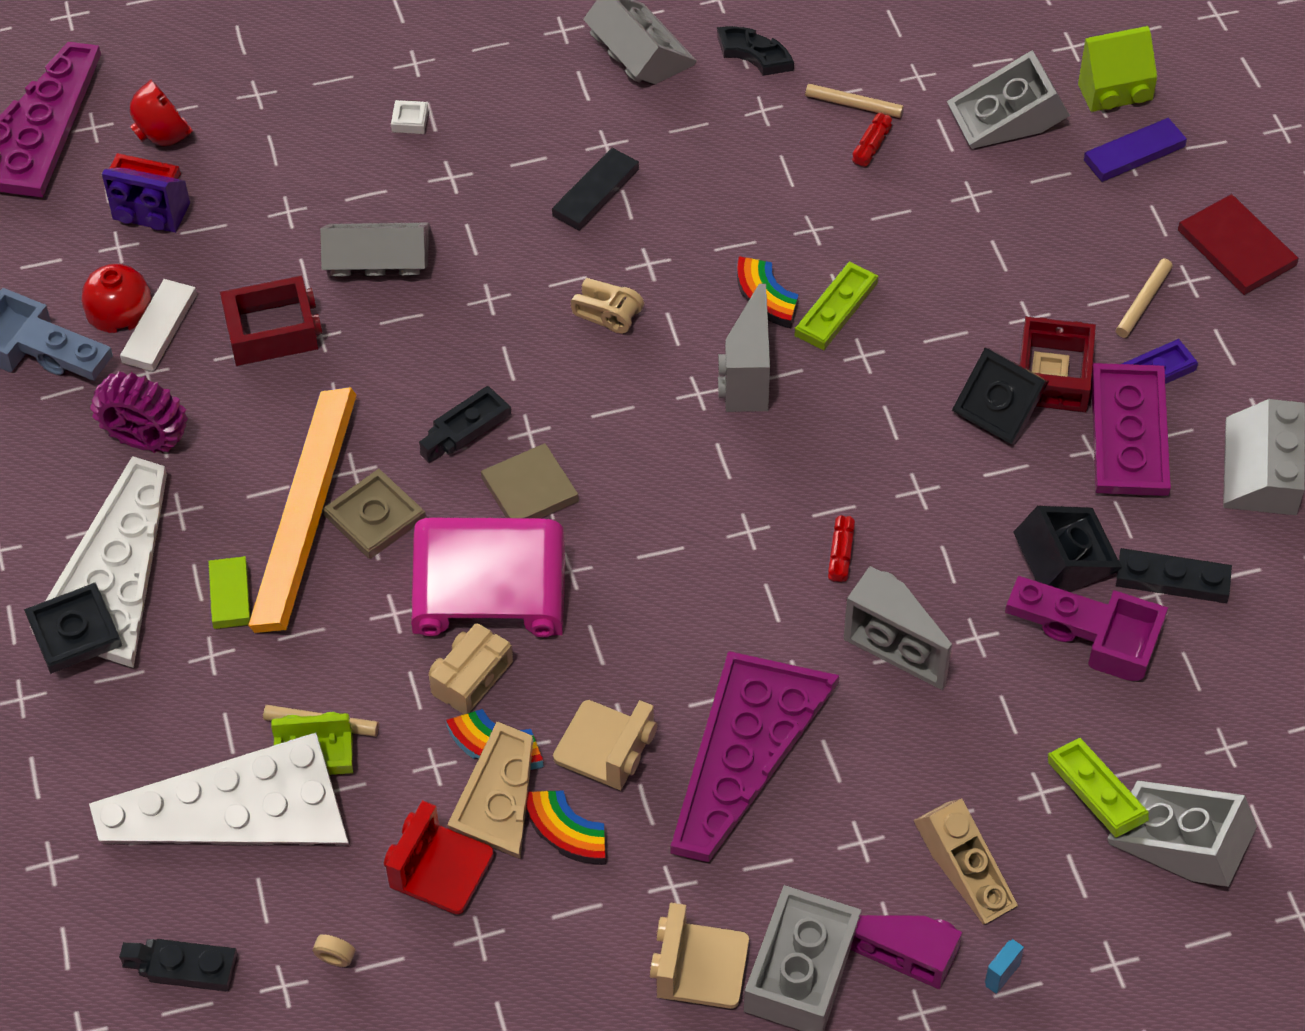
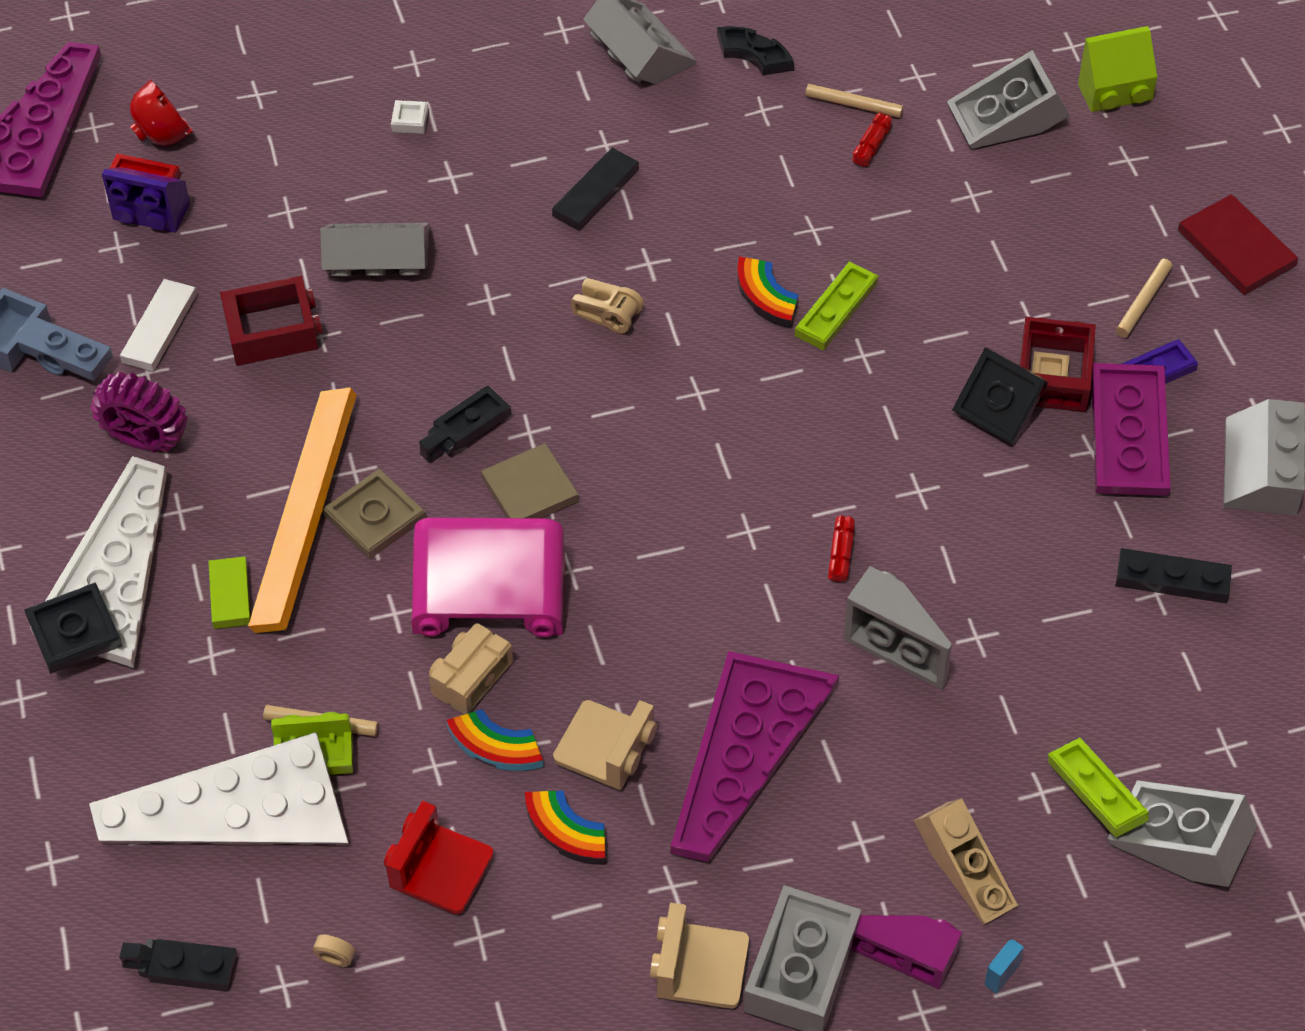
red cylinder [82,264,152,333] -> none
tan wing [447,722,533,859] -> none
light grey slope [718,284,770,412] -> none
magenta plate [1005,576,1168,681] -> none
black slope [1013,505,1122,592] -> none
dark purple tile [1084,117,1187,182] -> none

